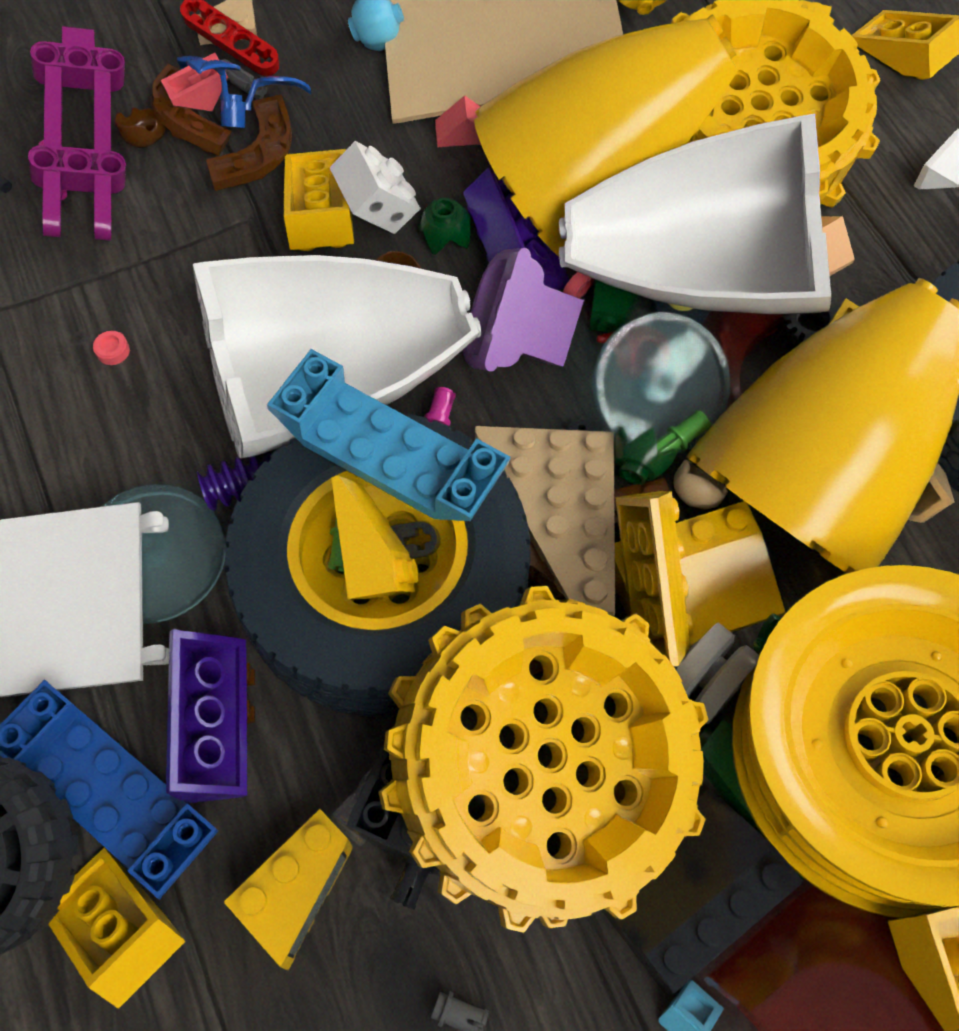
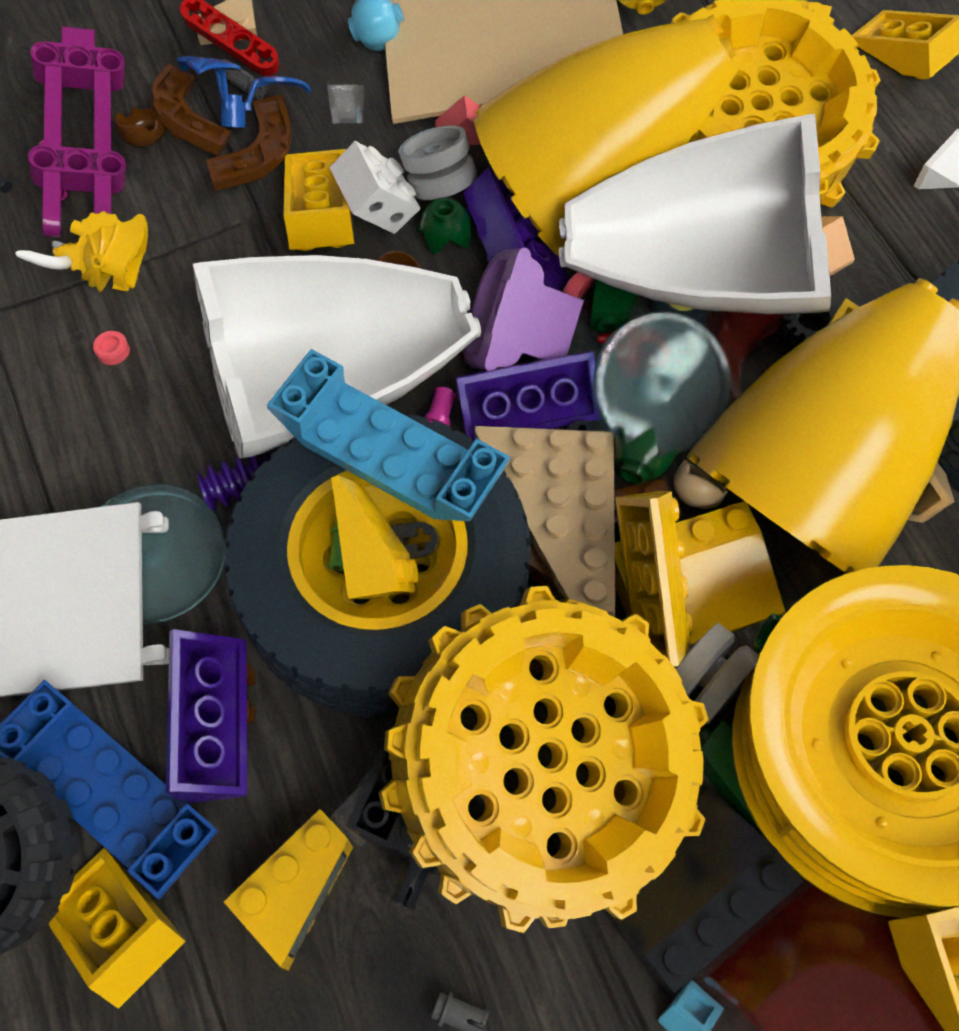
coral slope [161,53,228,111] -> none
bright green axle [657,410,711,456] -> none
none -> yellow helmet [15,211,148,292]
none -> clear slope [327,85,365,123]
none -> light grey wheel [398,125,477,200]
none -> dark purple slope [456,351,602,443]

